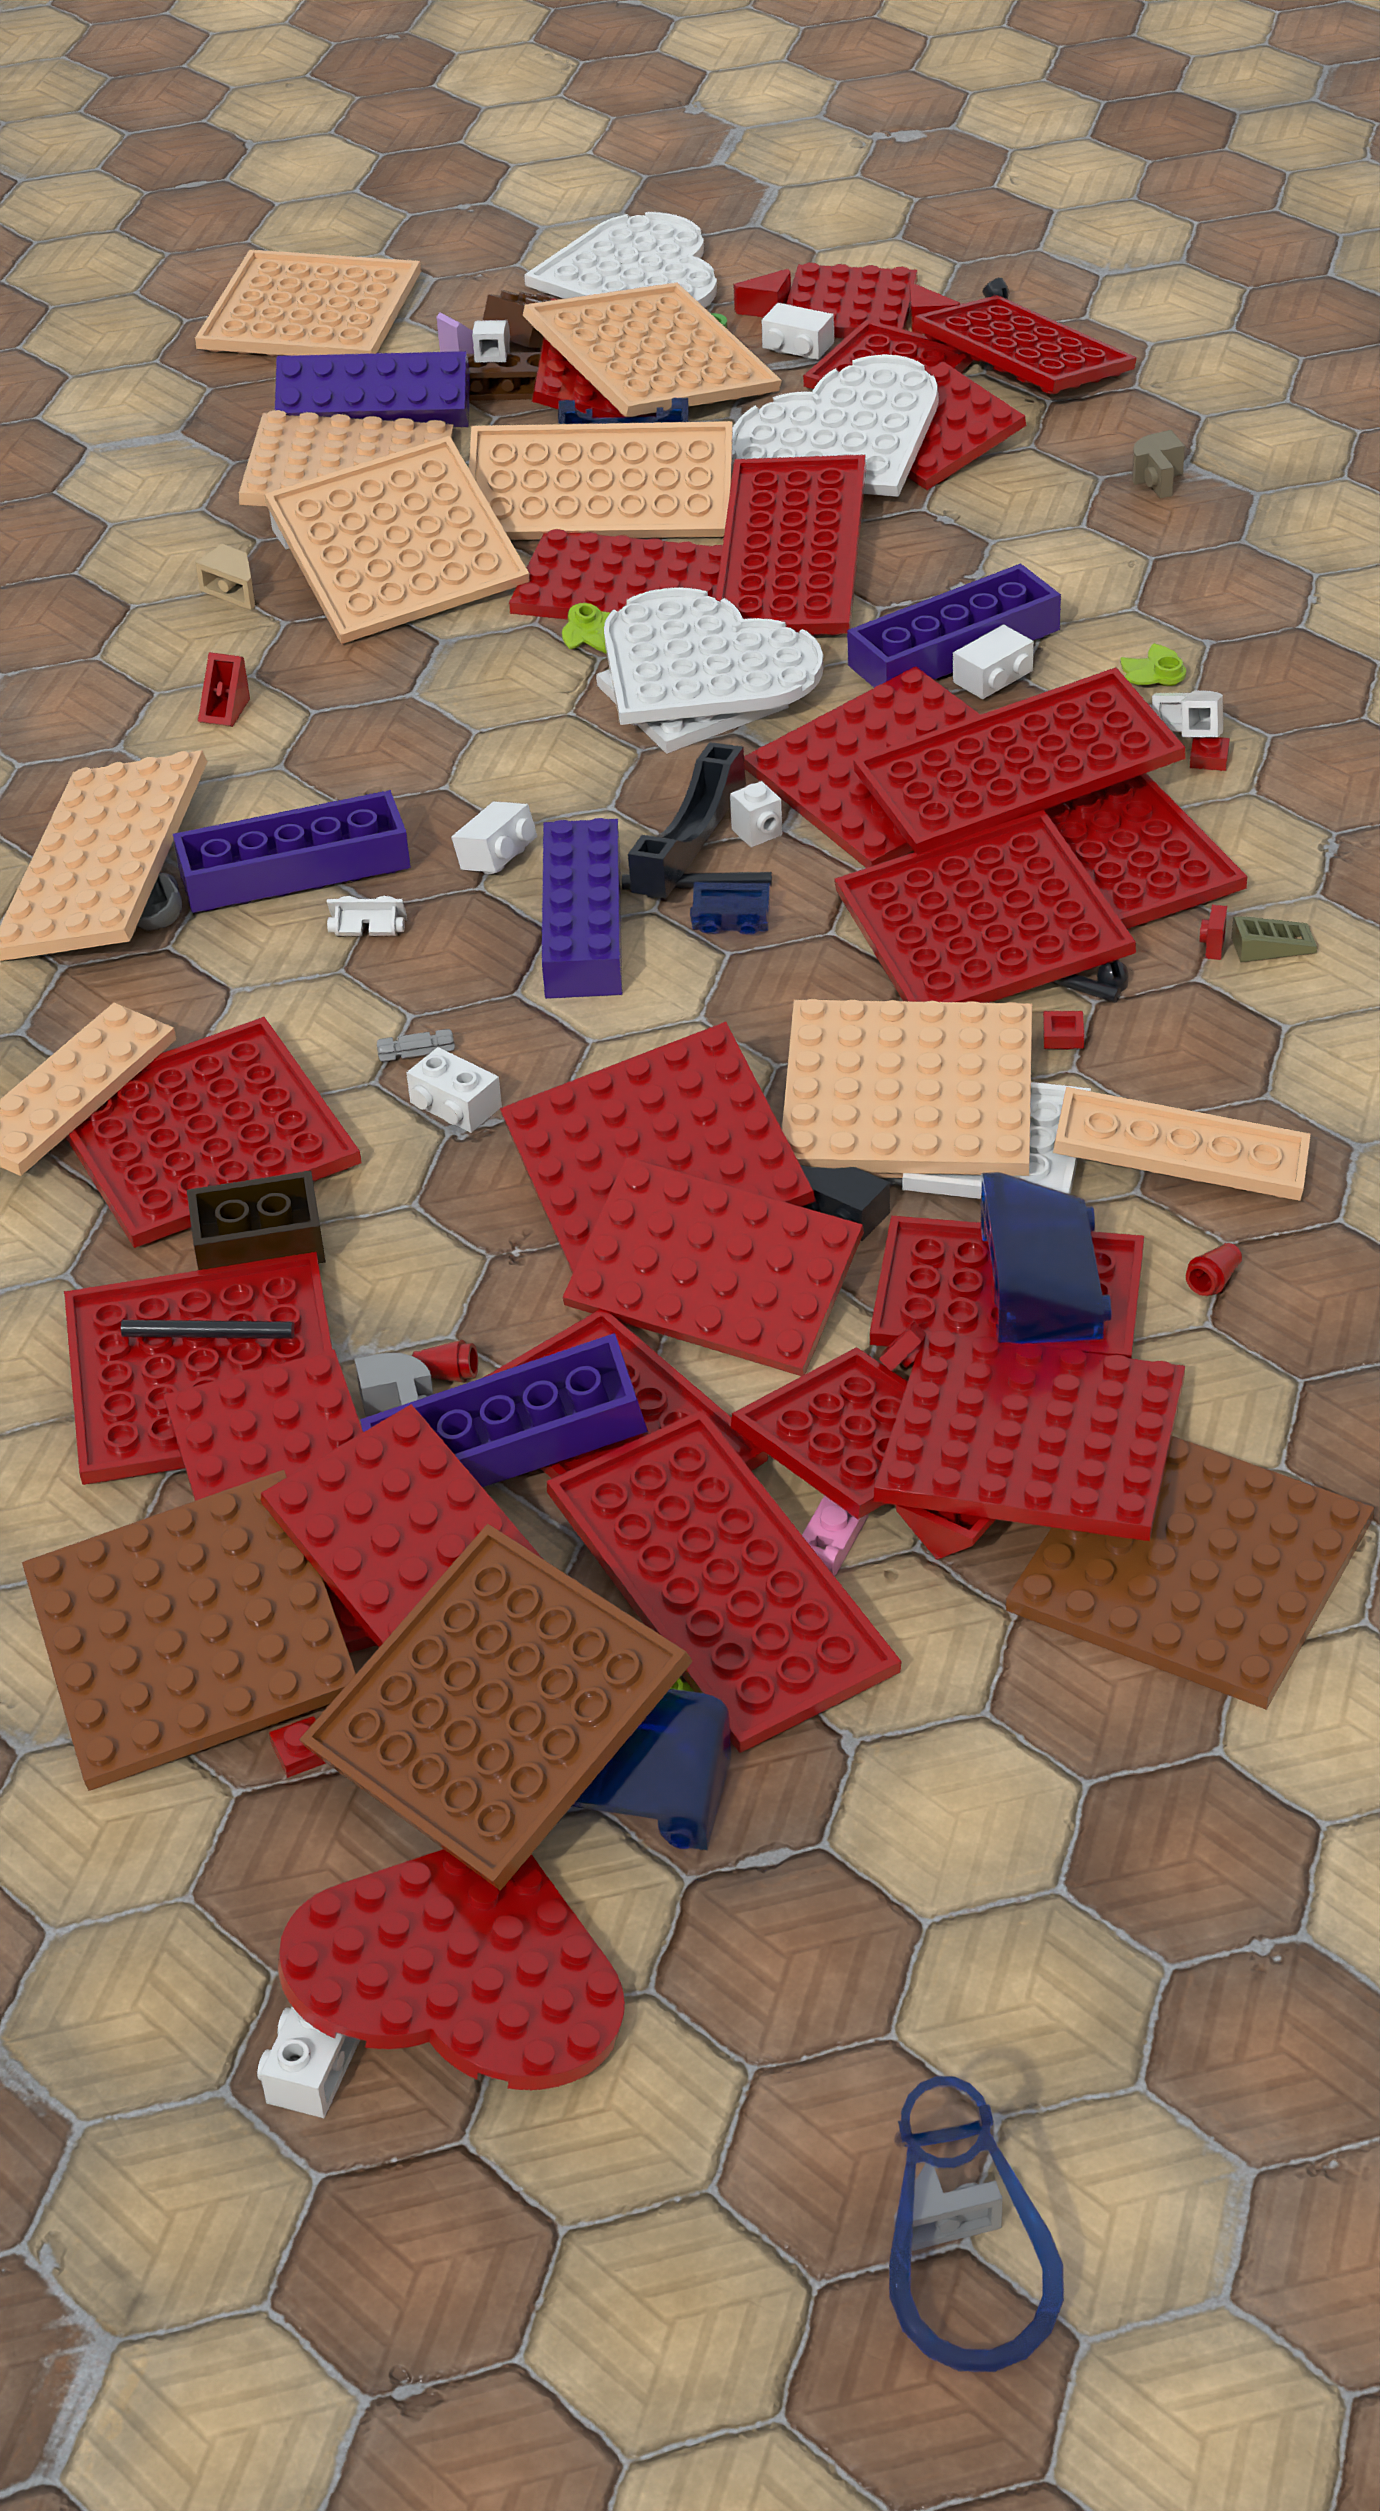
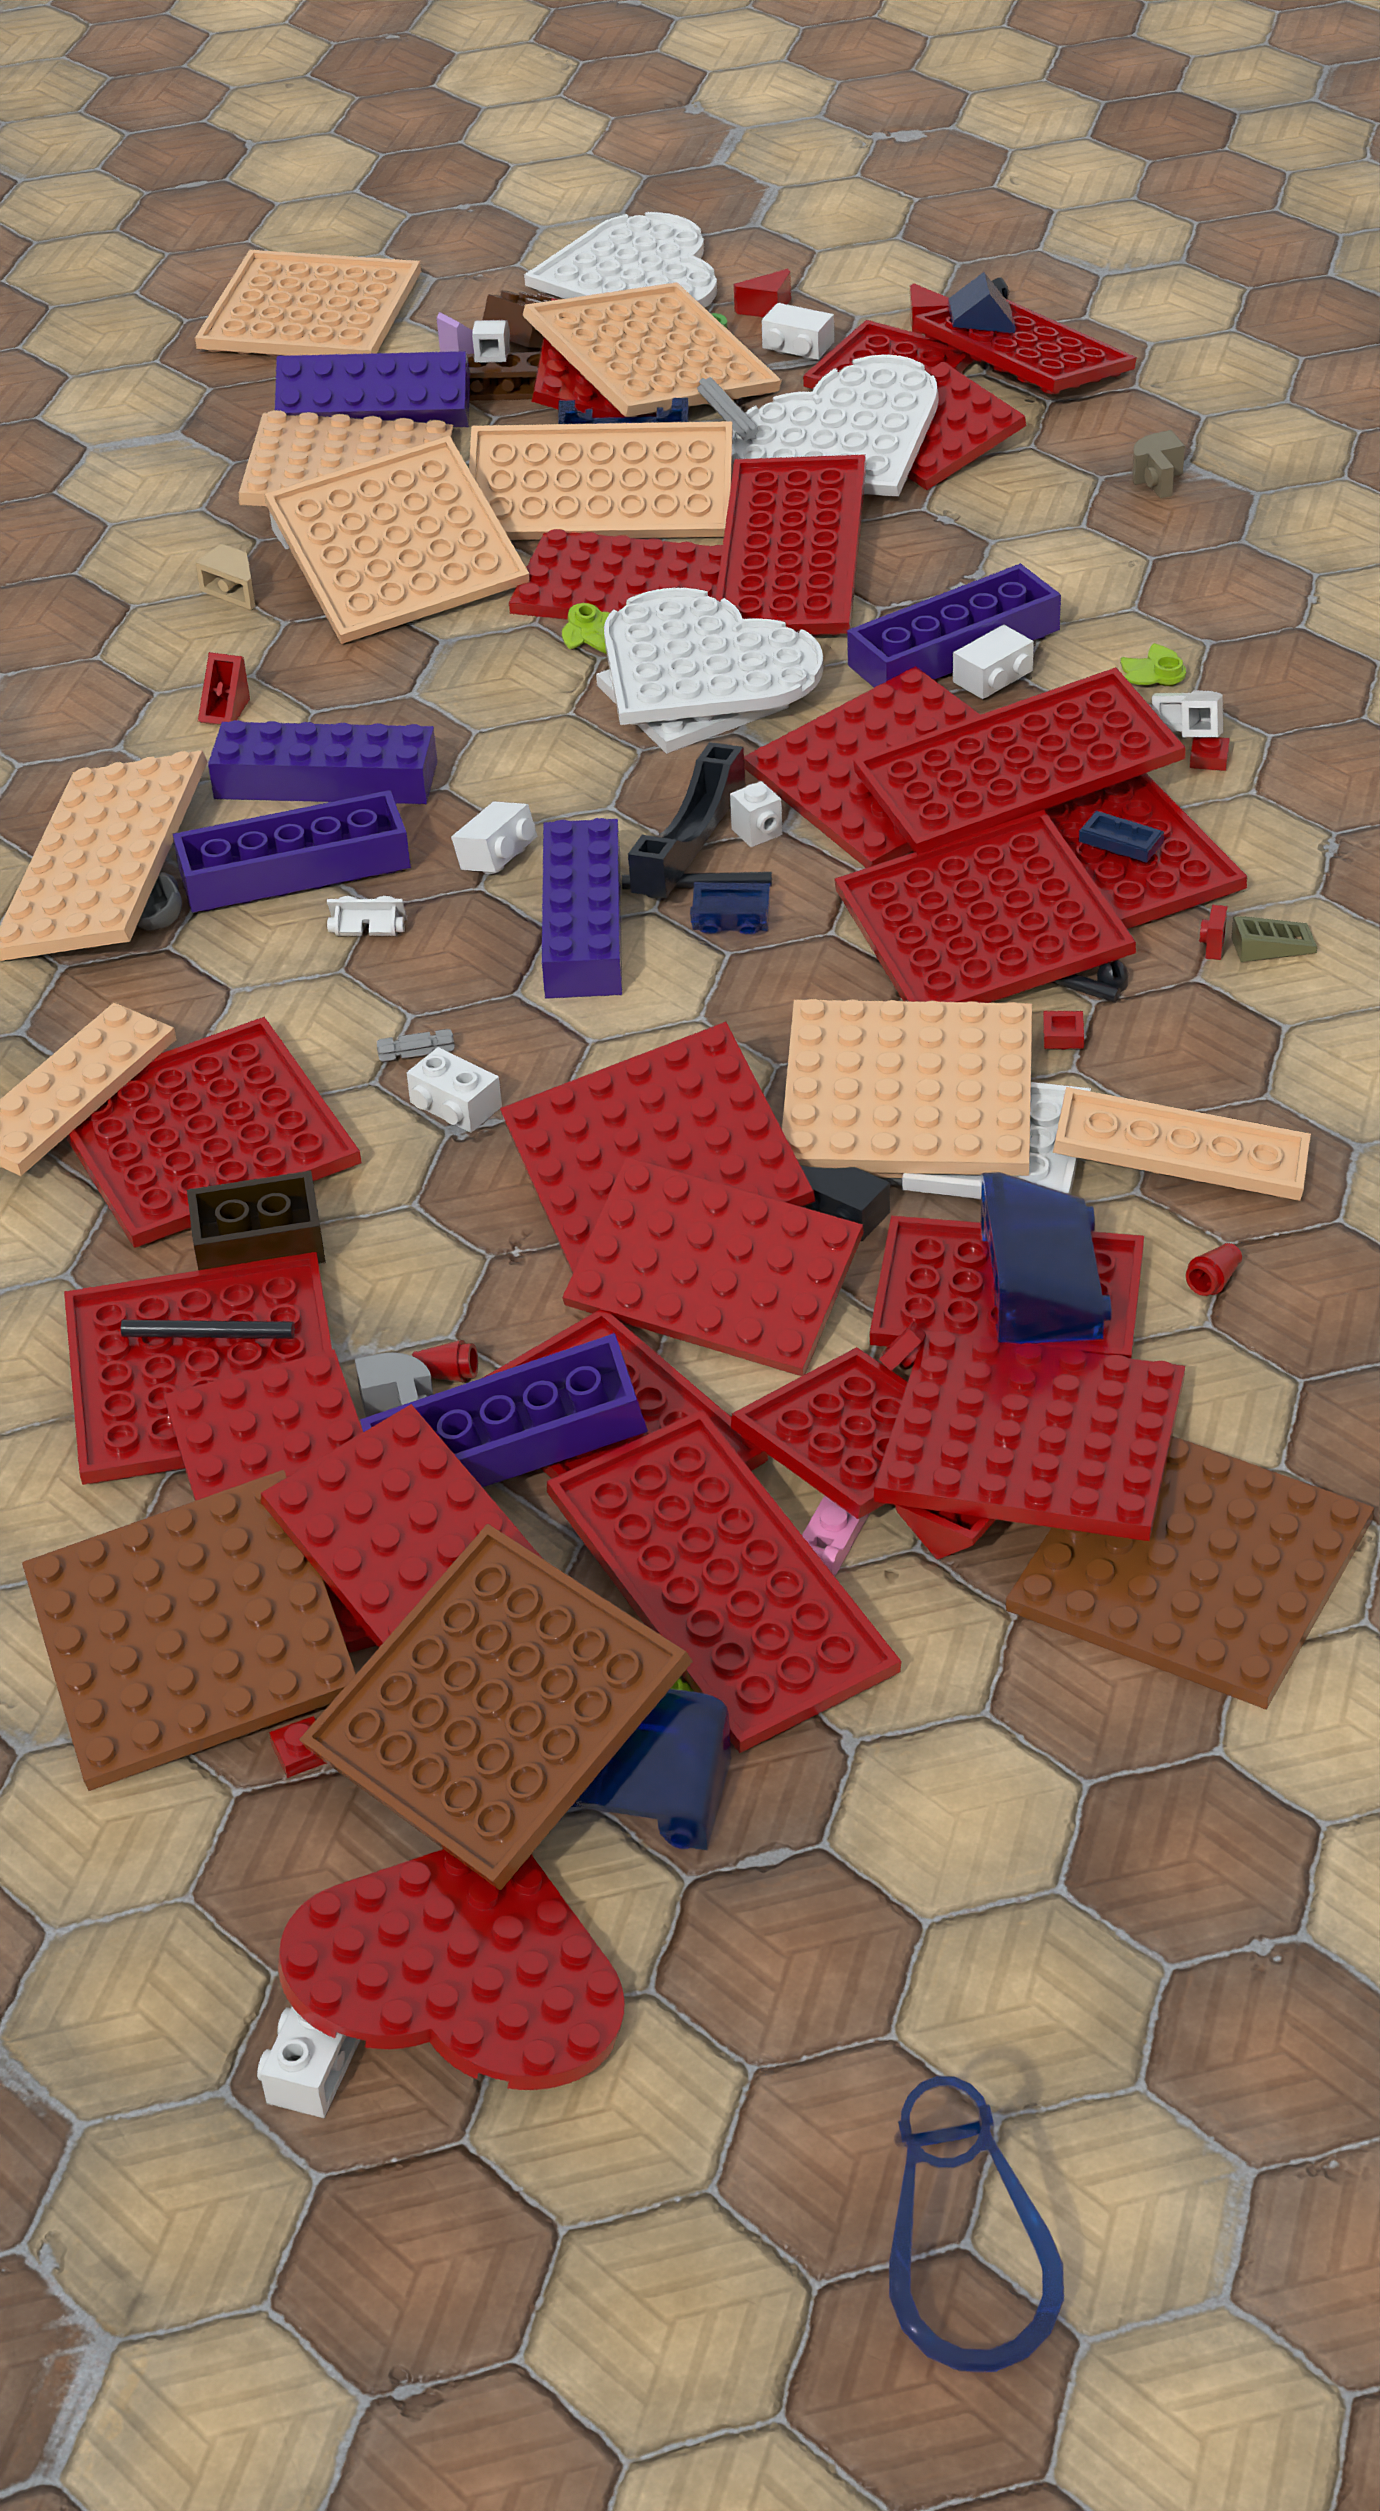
red plate [786,263,918,338] -> none
light grey slope [894,2159,1002,2254] -> none
none -> dark purple brick [208,720,438,804]
none -> light grey axle [698,377,758,441]
none -> dark blue slope [948,272,1016,333]
none -> dark blue plate [1079,811,1164,862]

